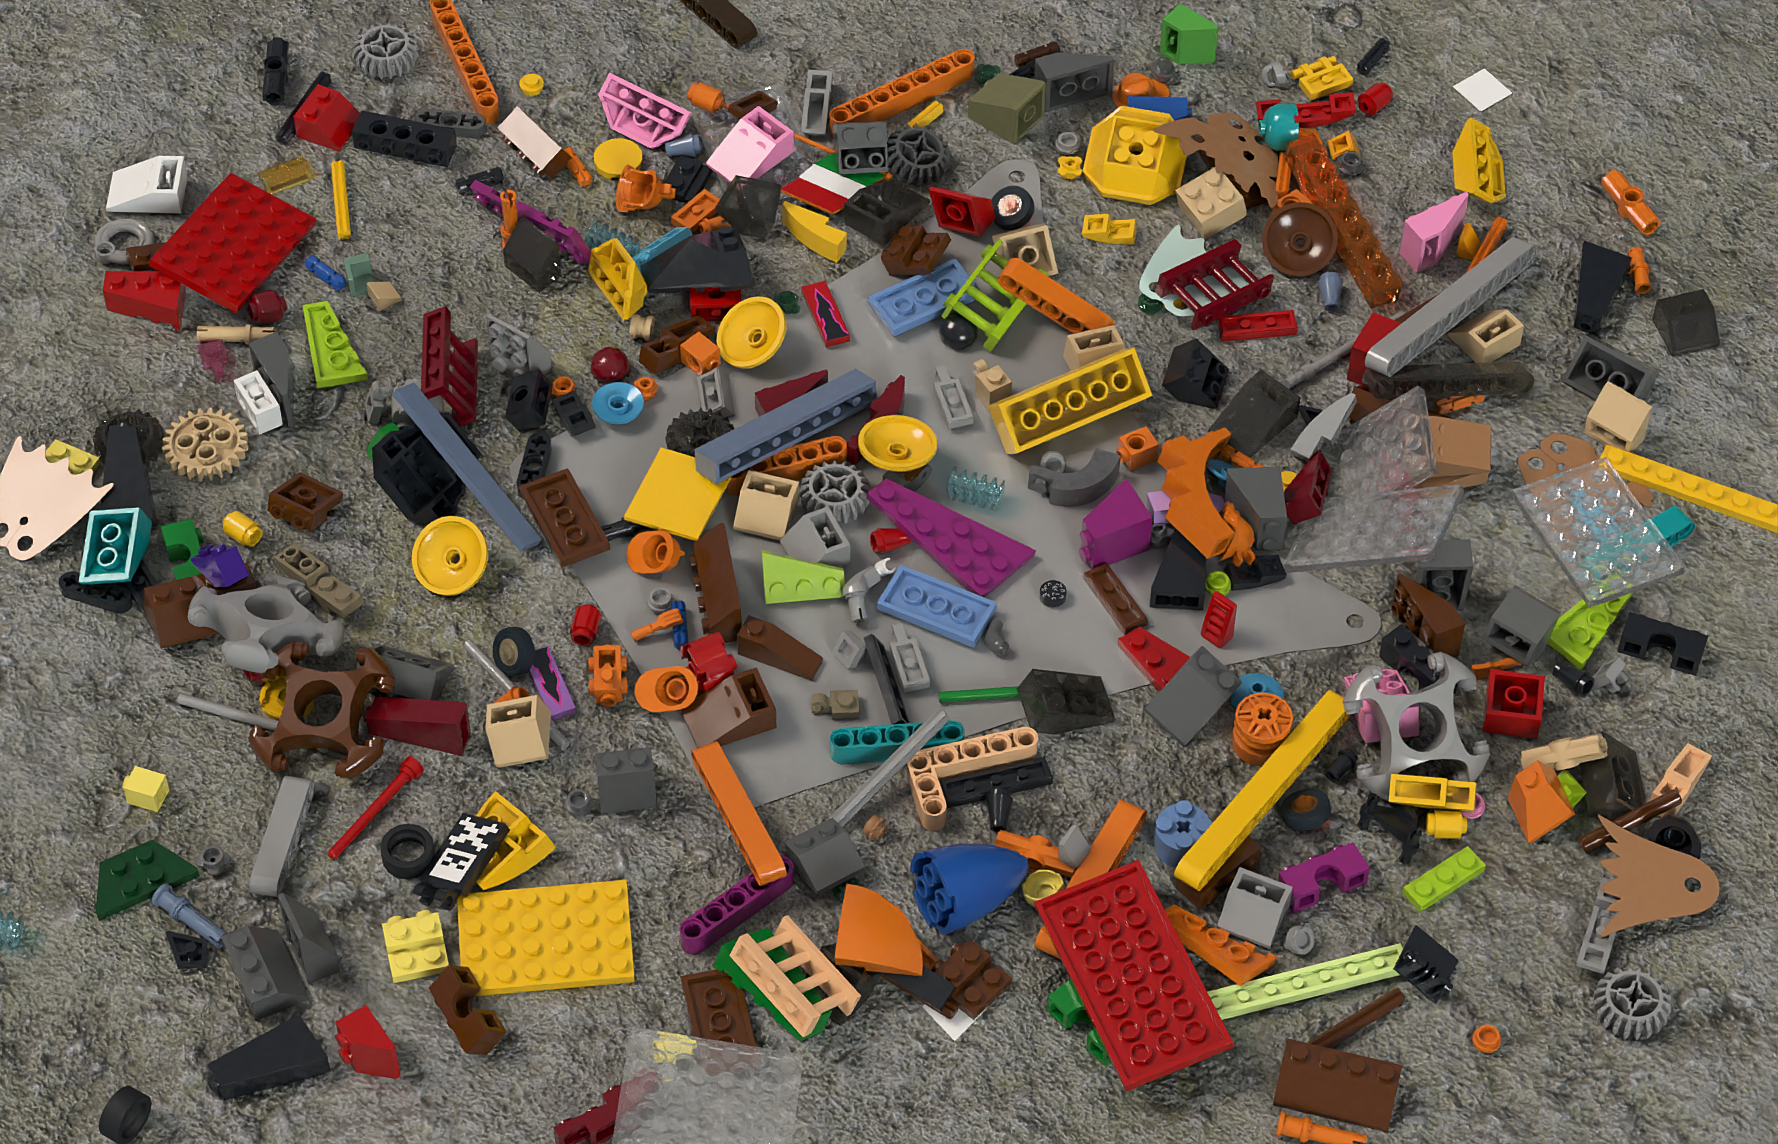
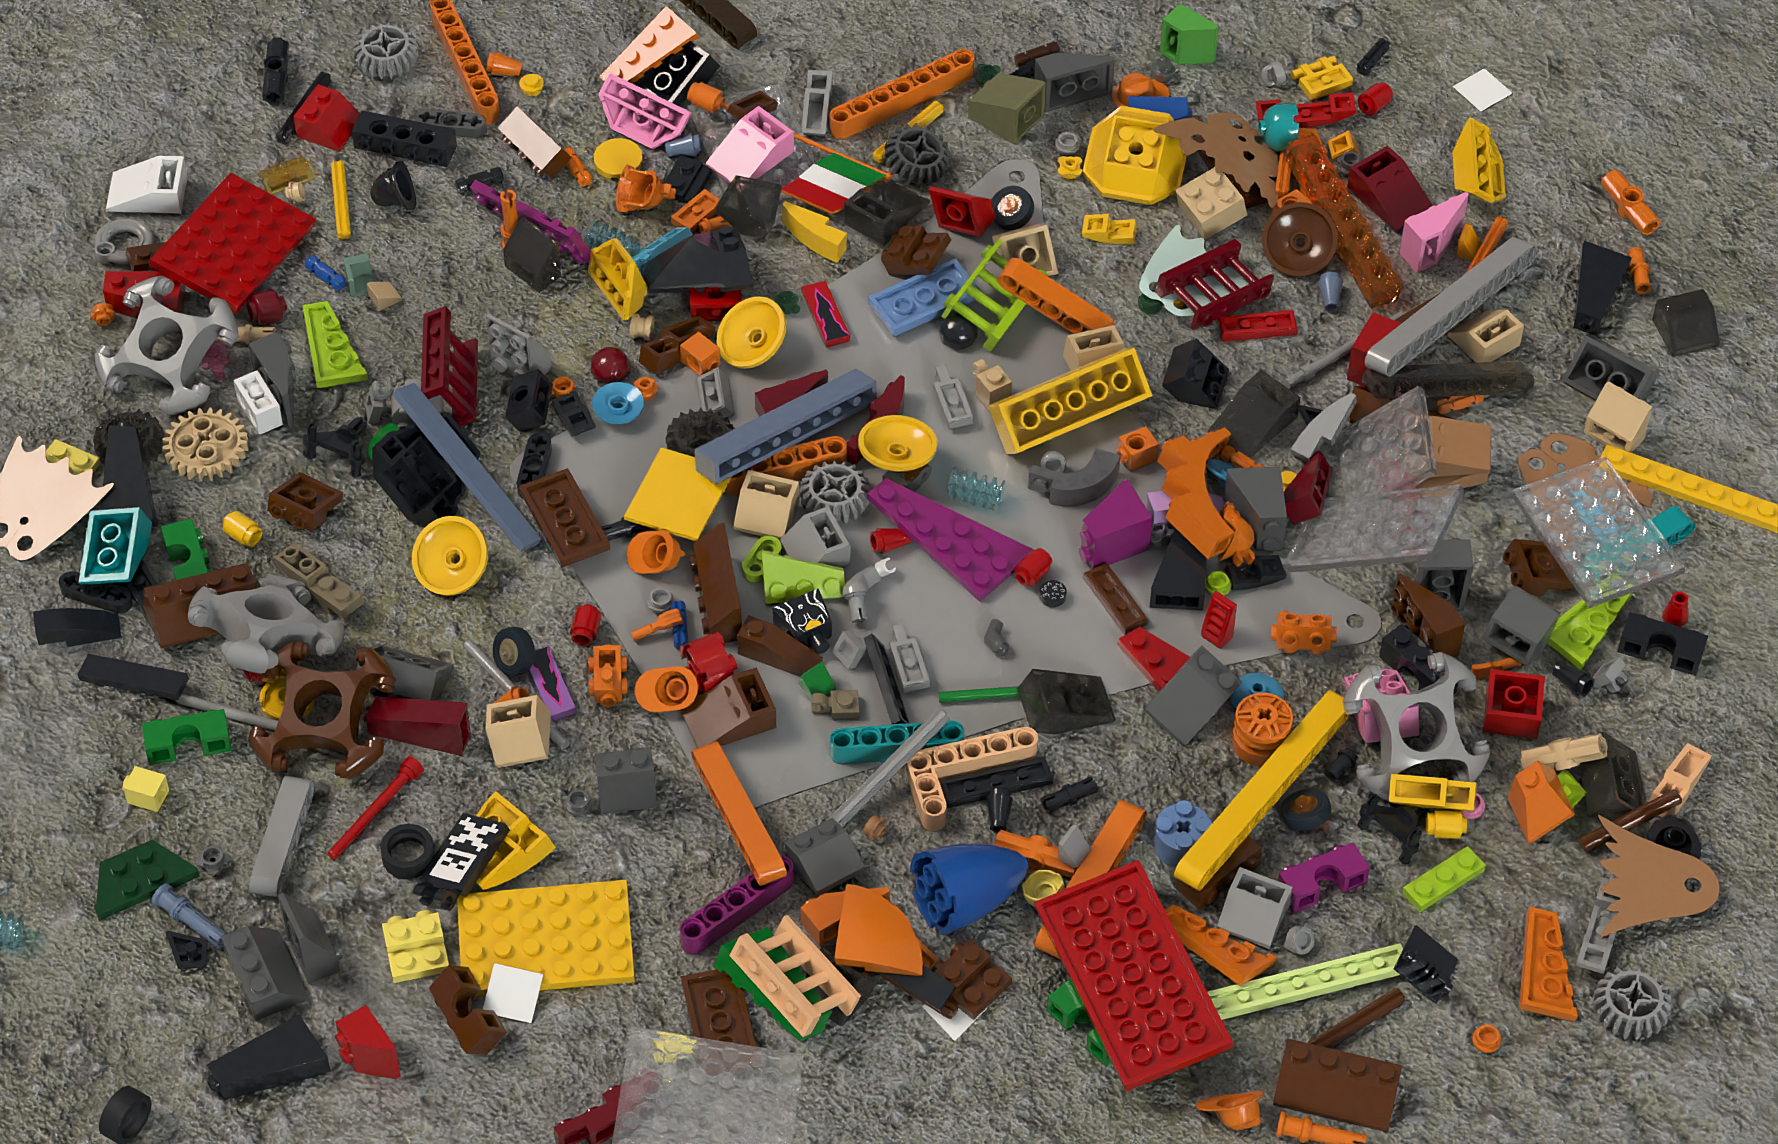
dark purple slope [190,543,249,587] -> none
dark grey slope [833,121,889,174] -> none
medium blue plate [877,564,997,648] -> none
none -> black slope [33,608,122,647]
none -> black tile [77,654,189,700]
none -> orange plate [90,303,116,326]
none -> light grey piece [94,276,239,415]
none -> green arch [142,709,232,765]
none -> tan plate [285,181,306,205]
none -> black axle [303,417,367,477]
none -> black piece [370,161,417,210]
none -> white sticker [483,963,543,1023]
none -> orange cone [486,51,523,77]
none -> wing [599,6,700,84]
none -> black slope [634,41,720,106]
none -> lime plate [742,536,782,582]
none -> black torso [772,588,832,654]
none -> green slope [798,662,836,700]
none -> orange slope [800,887,890,946]
none -> red brick [1014,548,1053,587]
none -> black pin [1041,776,1098,814]
none -> orange piece [1195,1091,1264,1130]
none -> orange brick [1271,610,1337,654]
none -> dark red slope [1347,145,1433,232]
none -> reddish brown plate [1503,539,1575,596]
none -> orange wing [1519,907,1578,1022]
none -> red cone [1662,591,1689,627]

